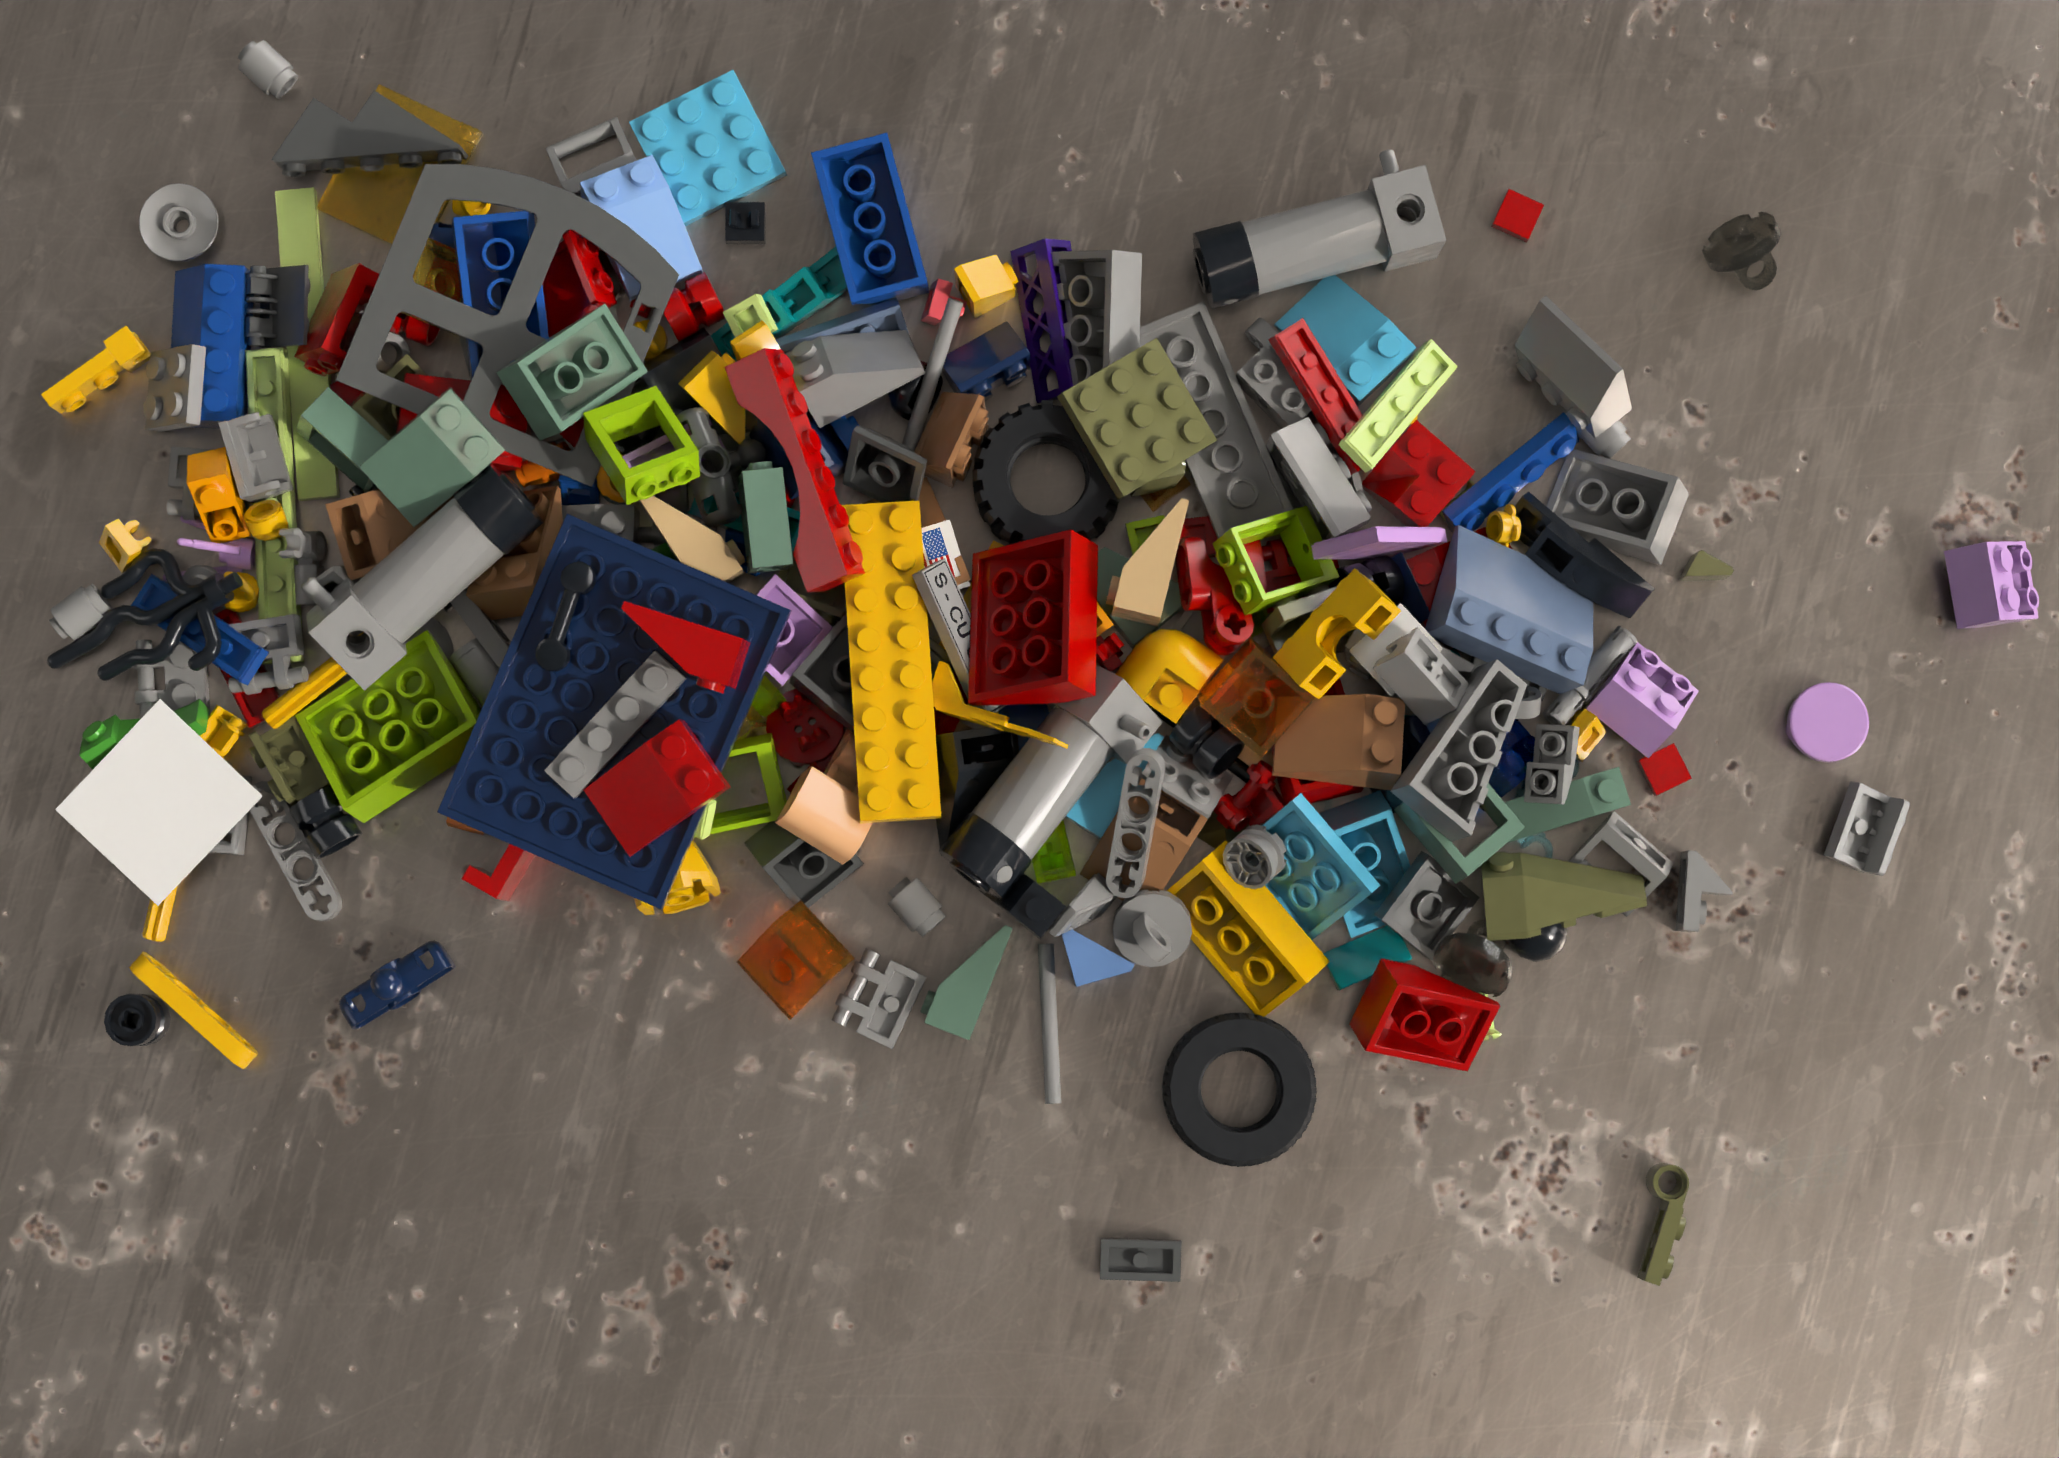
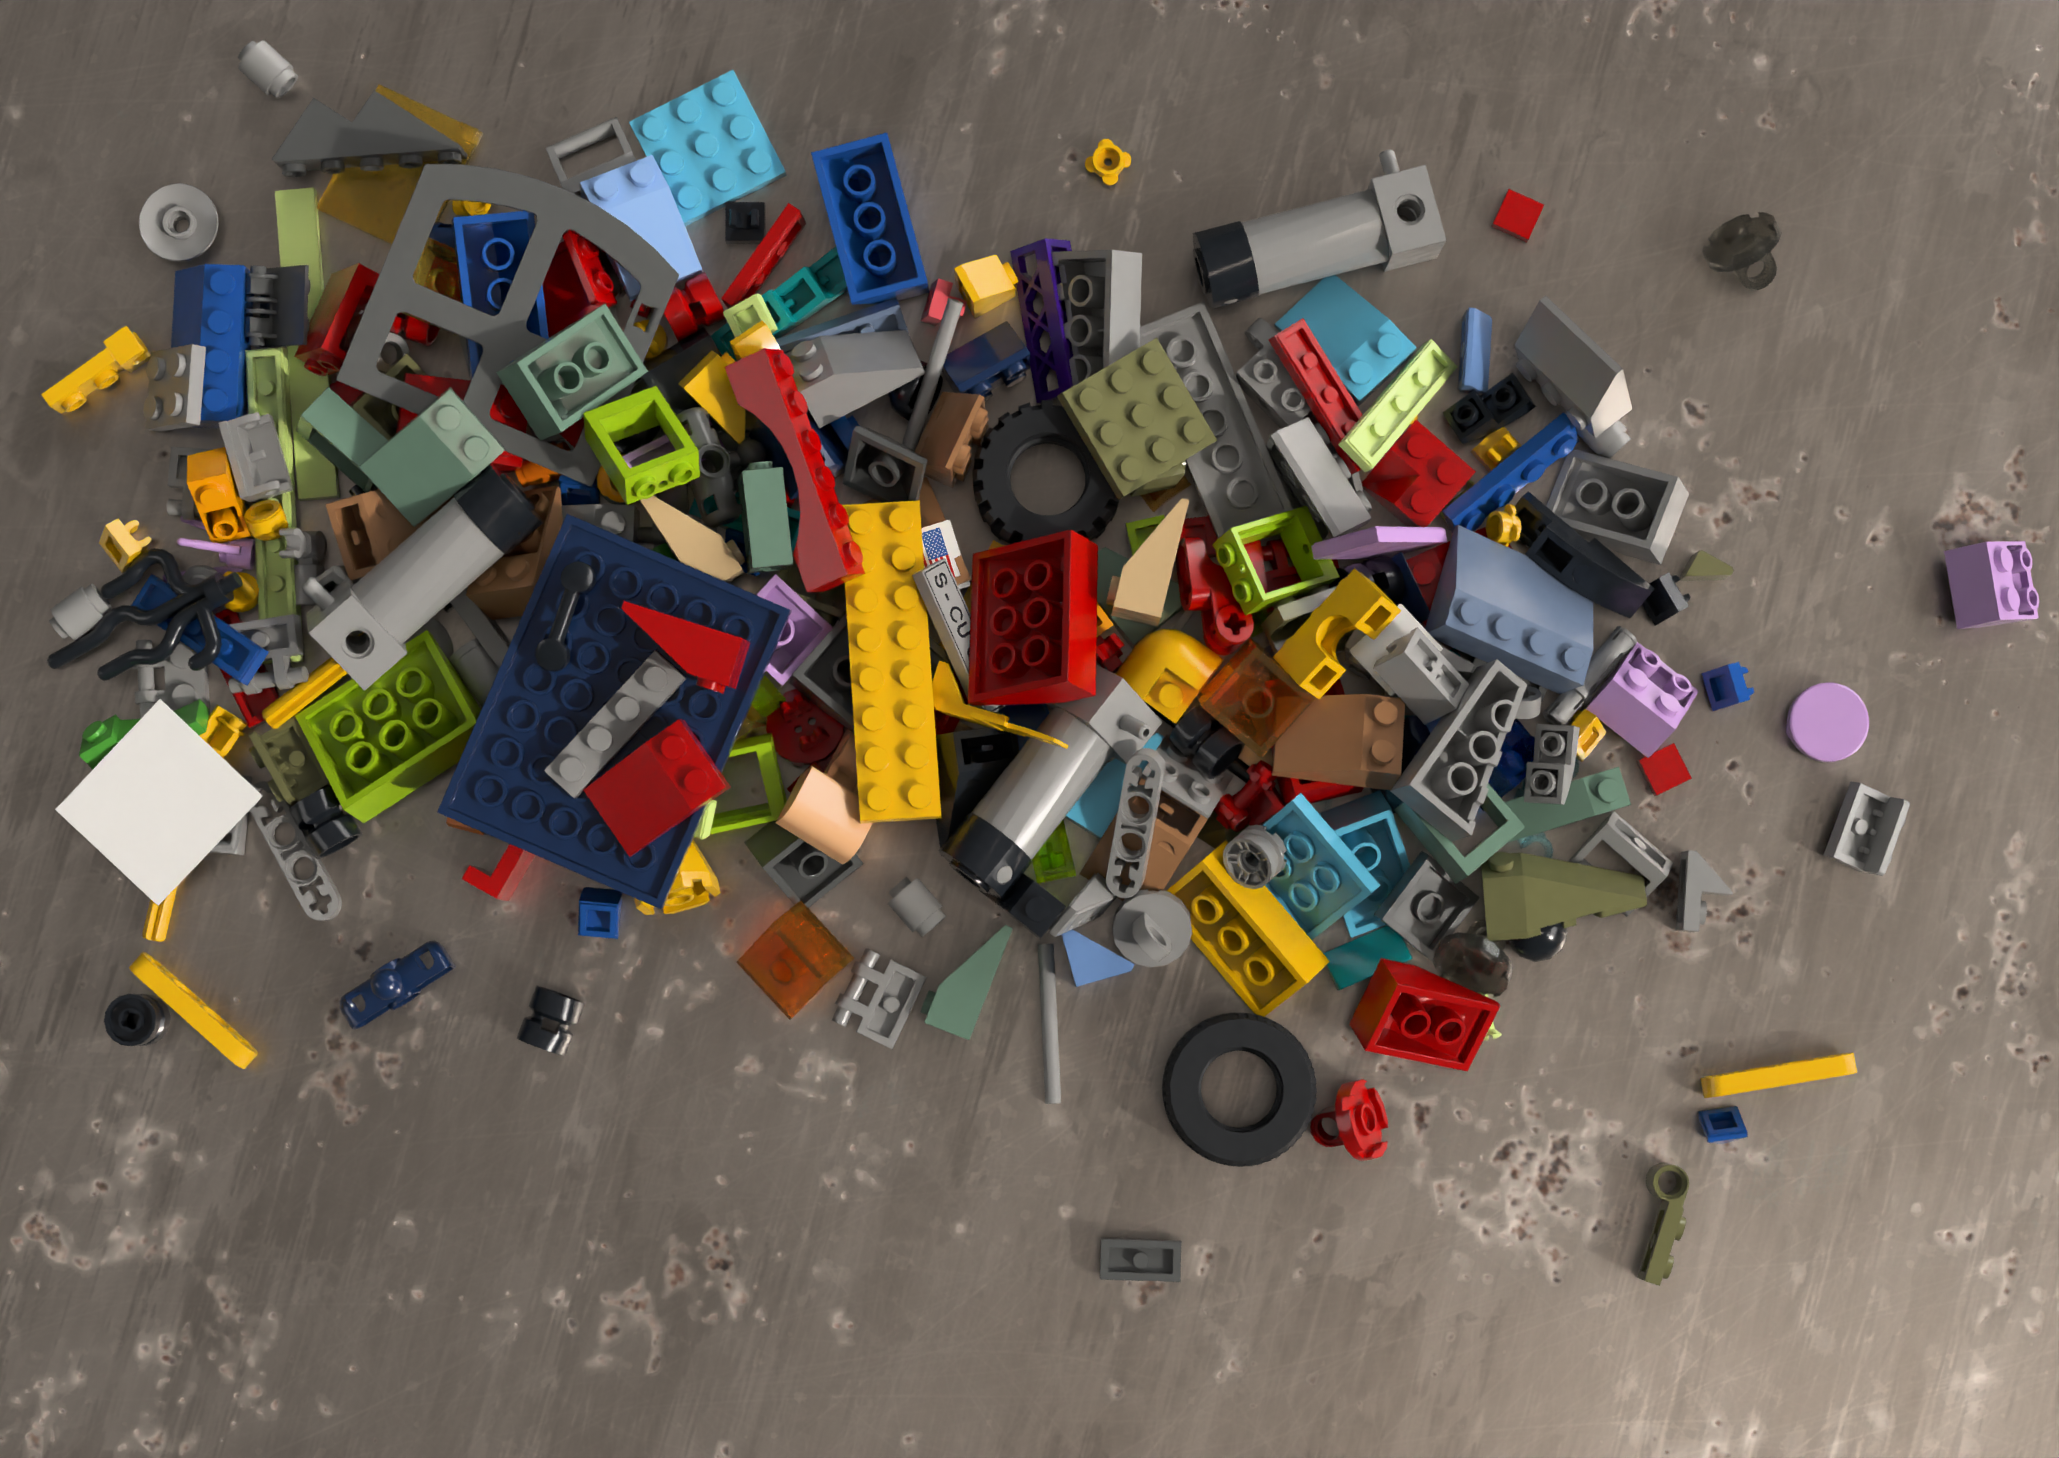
none -> black wheel [517,985,585,1056]
none -> blue slope [578,887,622,939]
none -> red tile [721,203,806,309]
none -> yellow plate [1085,139,1131,186]
none -> red tile [1310,1079,1388,1162]
none -> black slope [1443,372,1536,444]
none -> medium blue slope [1458,307,1492,394]
none -> yellow tile [1471,427,1522,472]
none -> black tile [1642,572,1691,626]
none -> blue slope [1698,1106,1748,1144]
none -> yellow beam [1700,1052,1857,1098]
none -> blue tile [1701,662,1754,711]

